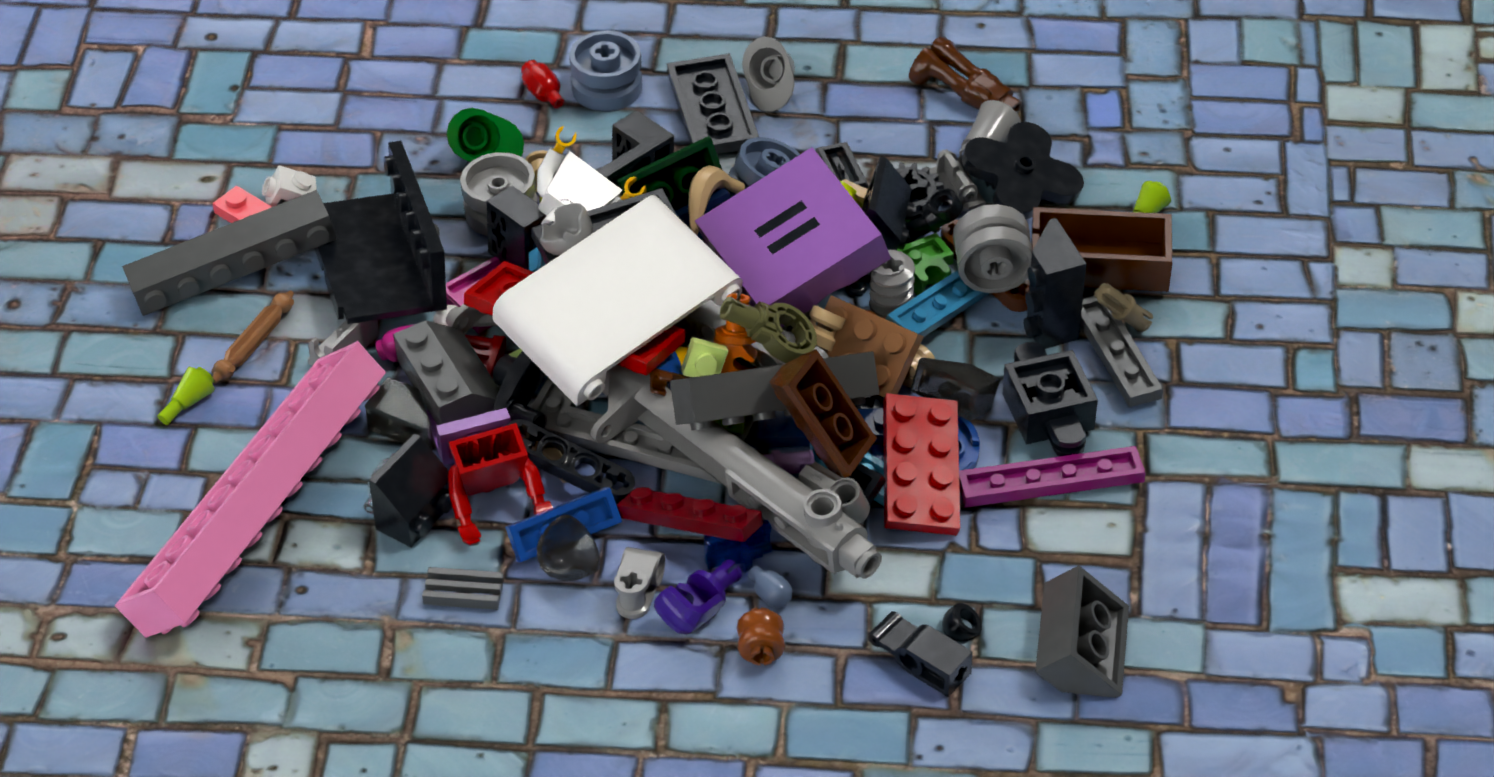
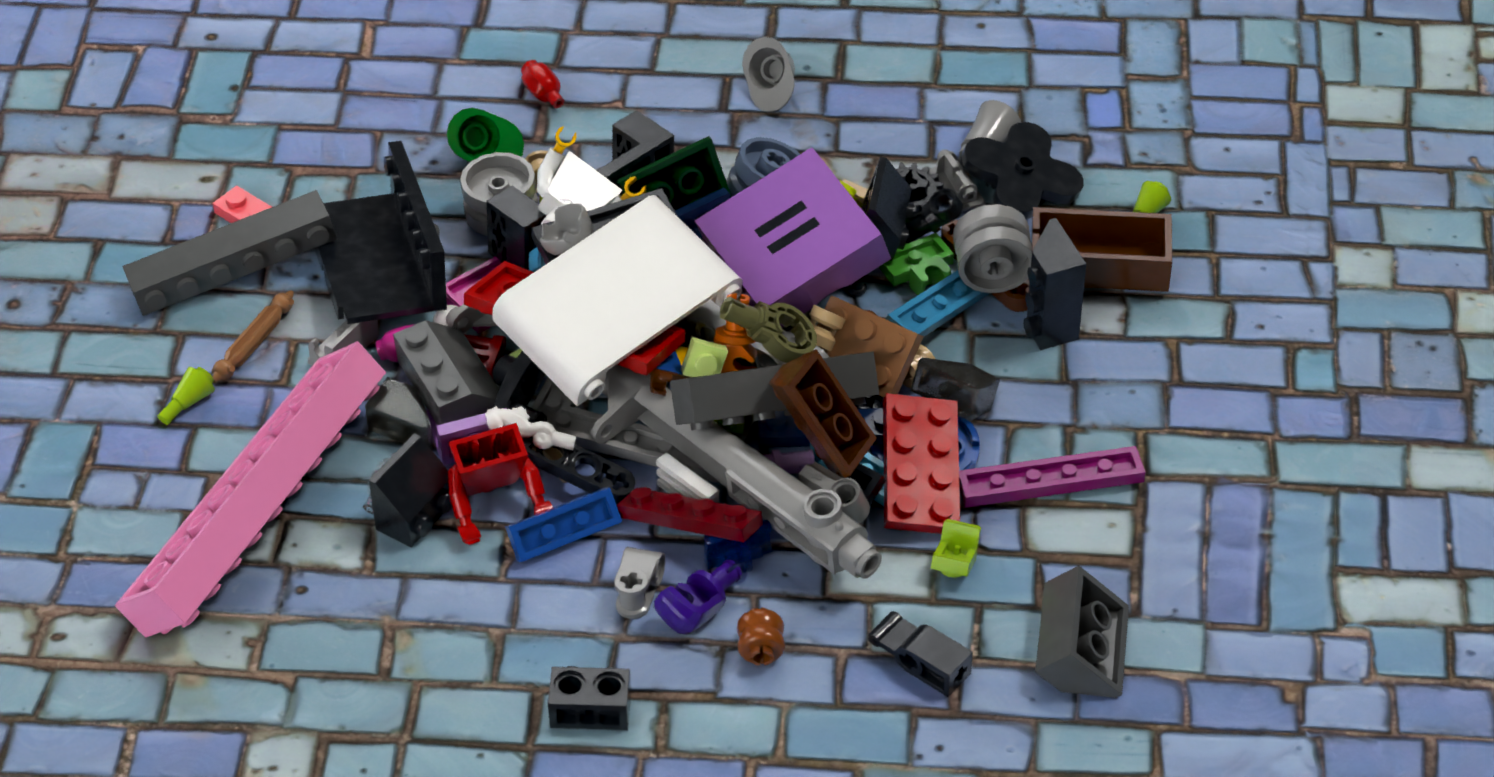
white bracket [262,165,317,207] -> none
dark grey tile [422,567,504,610] -> none
clear smoke helmet [537,515,600,581] -> none
sand blue wheel [569,30,642,112] -> none
plate [667,53,759,154] -> none
tan piece [688,165,745,235] -> none
sand blue cylinder [748,566,792,608] -> none
black tile [815,142,868,189] -> none
light grey piece [869,250,915,318] -> none
reddish brown piece [909,36,1022,112] -> none
black piece [942,603,982,641] -> none
black brick [1002,342,1098,456] -> none
dark grey plate [1080,297,1163,407] -> none
dark tan axle [1094,283,1153,332] -> none
none -> white animal [485,406,577,450]
none -> black brick [548,666,631,730]
none -> white tile [656,452,719,503]
none -> lime bracket [931,519,981,578]

